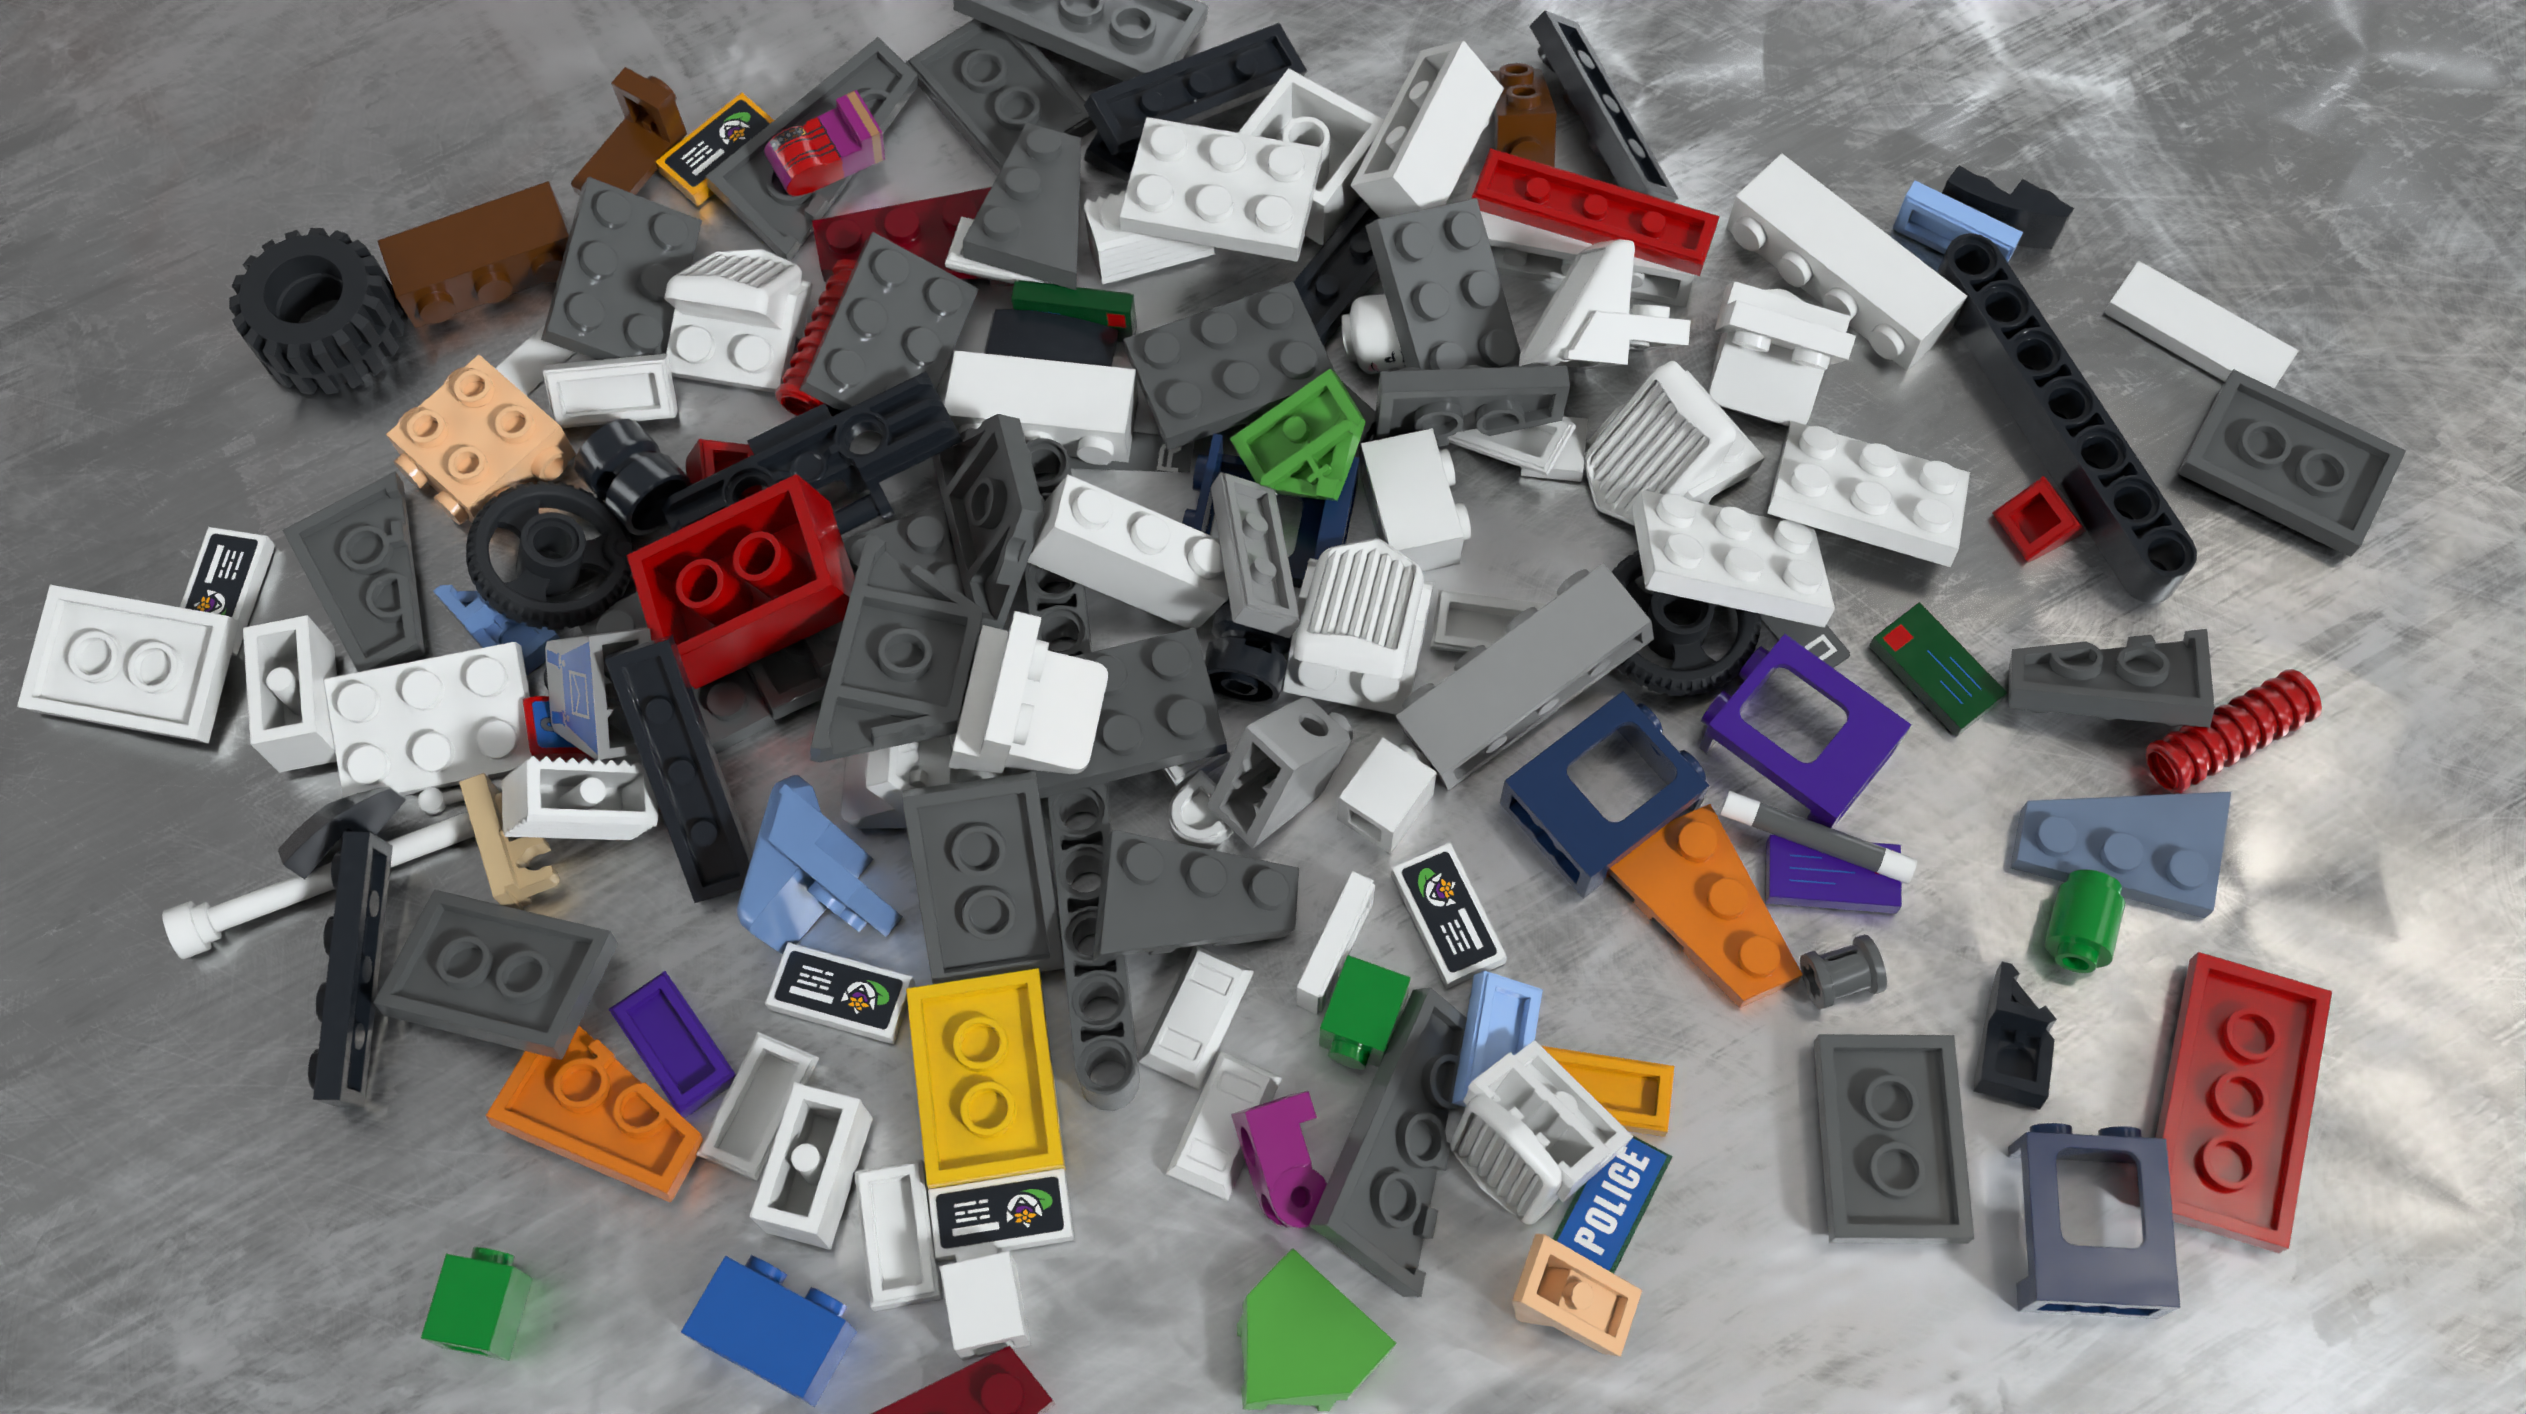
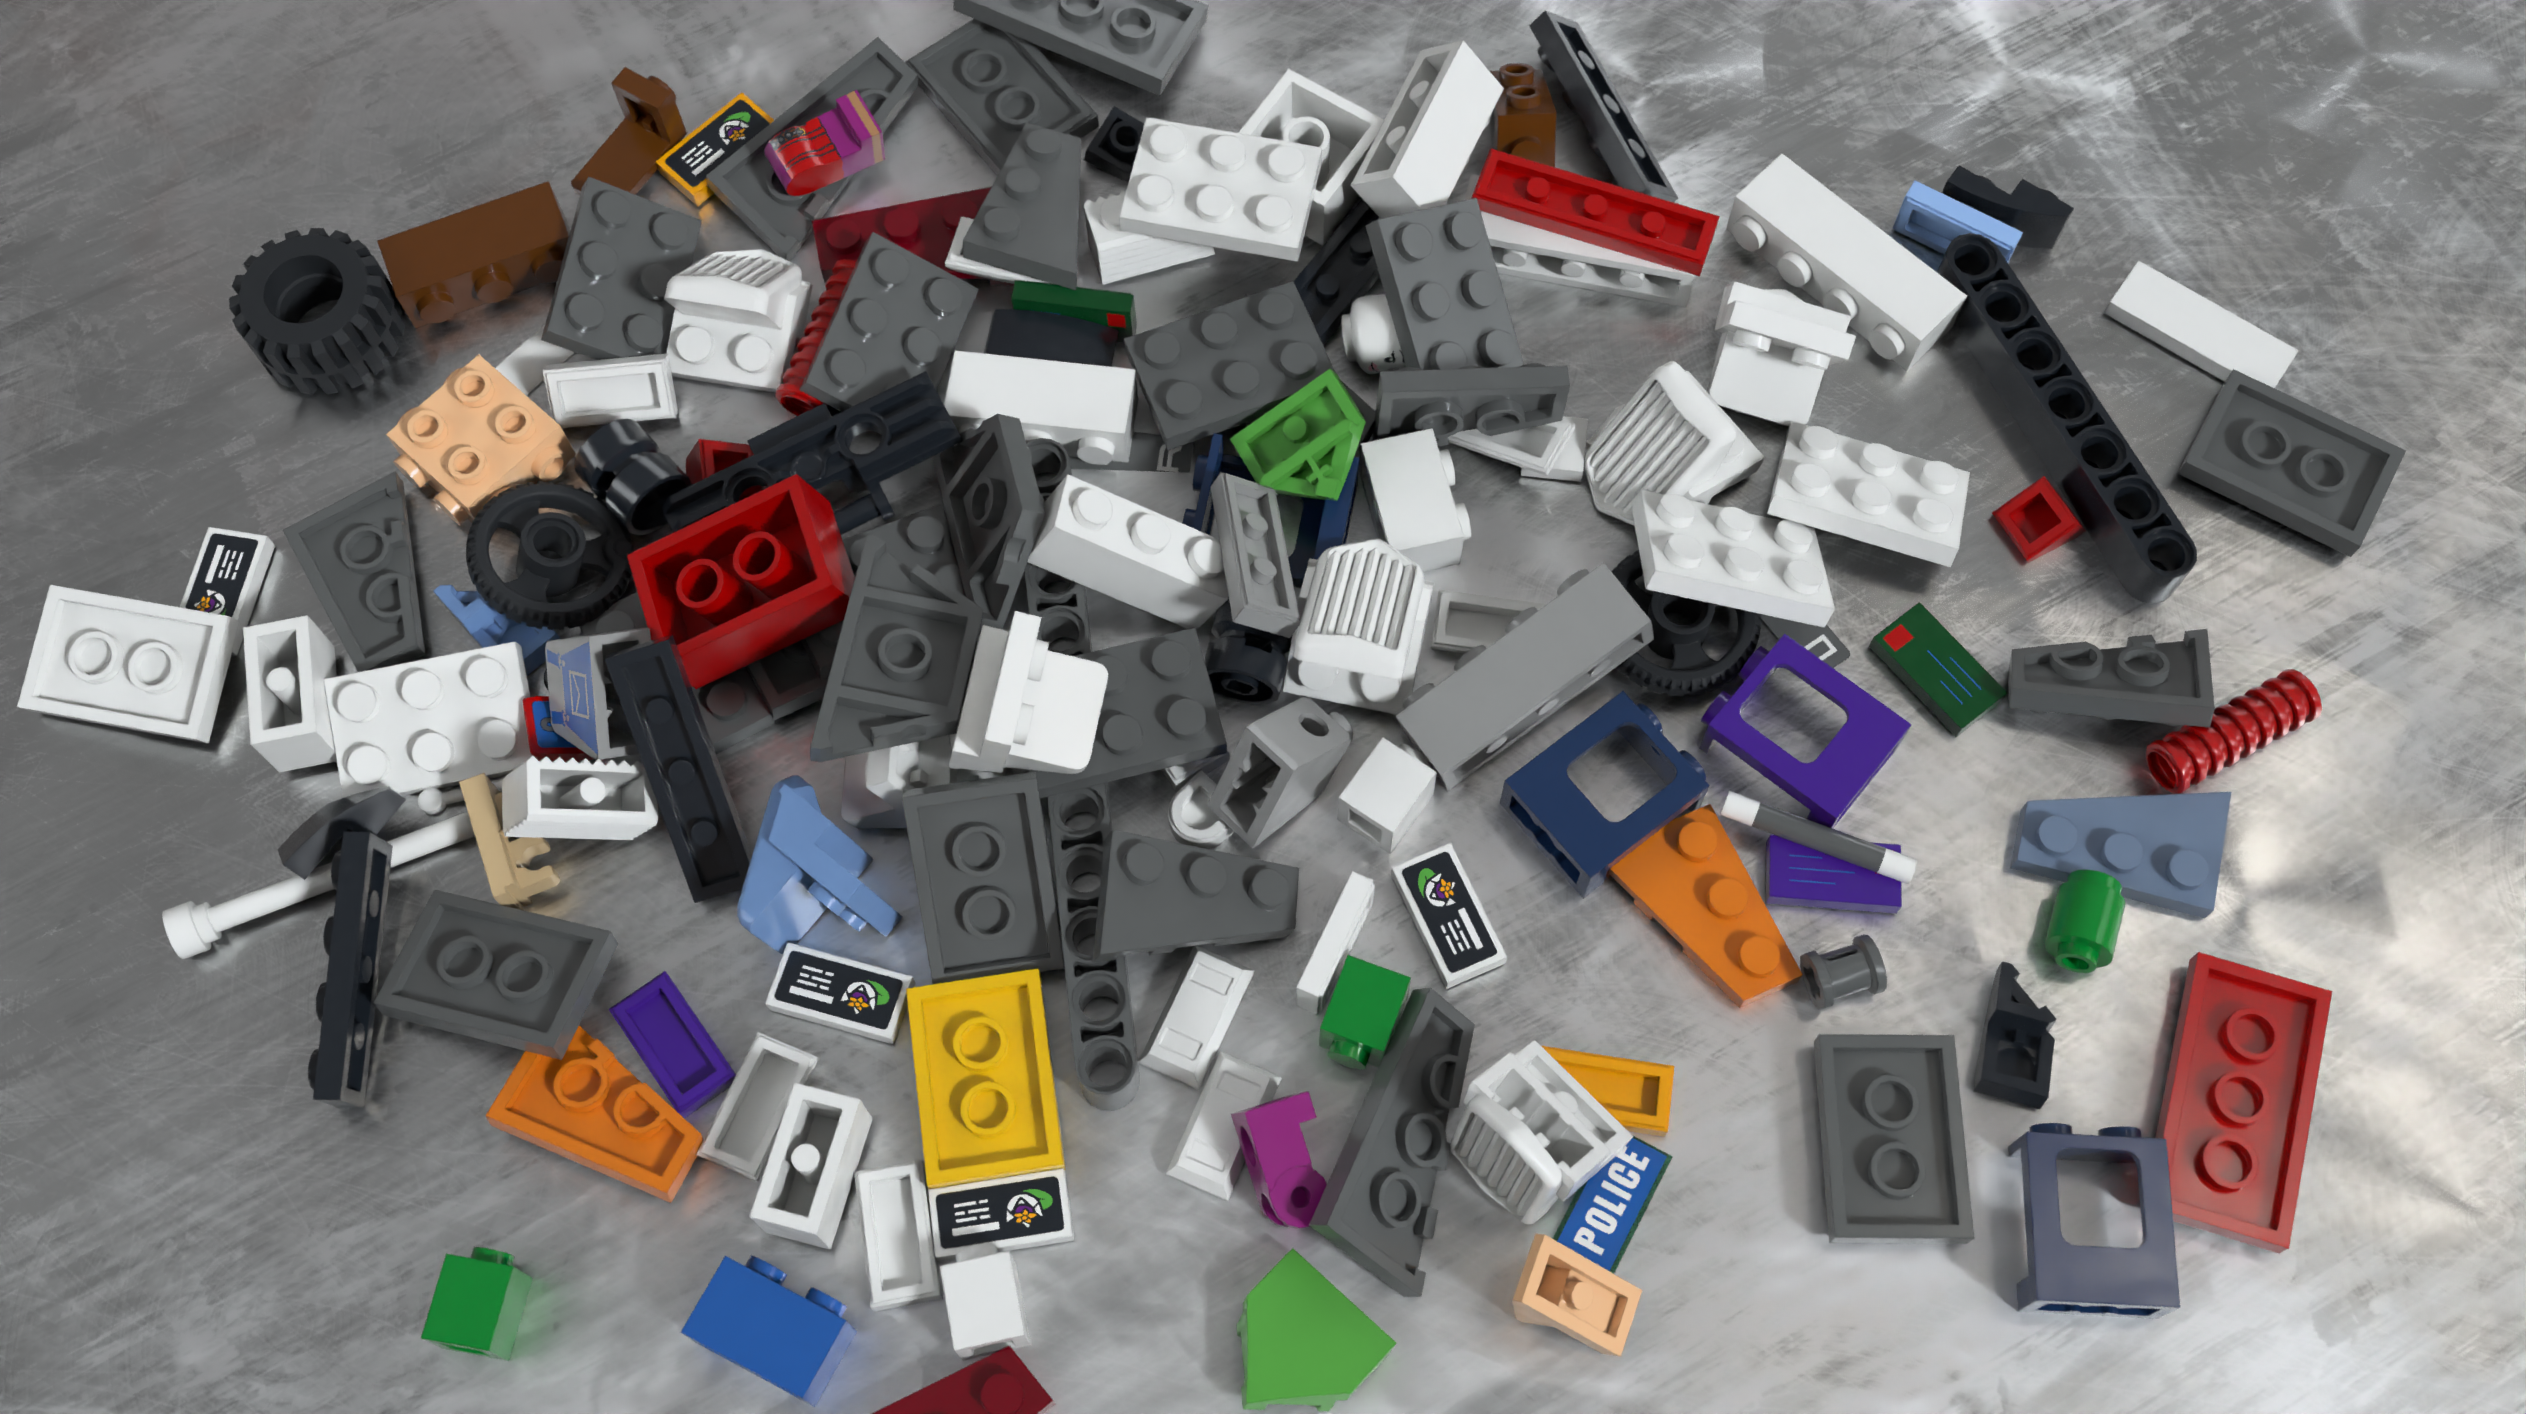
black plate [1084,23,1307,156] -> none
light blue tile [1452,971,1543,1107] -> none
white piece [1519,239,1691,369] -> none

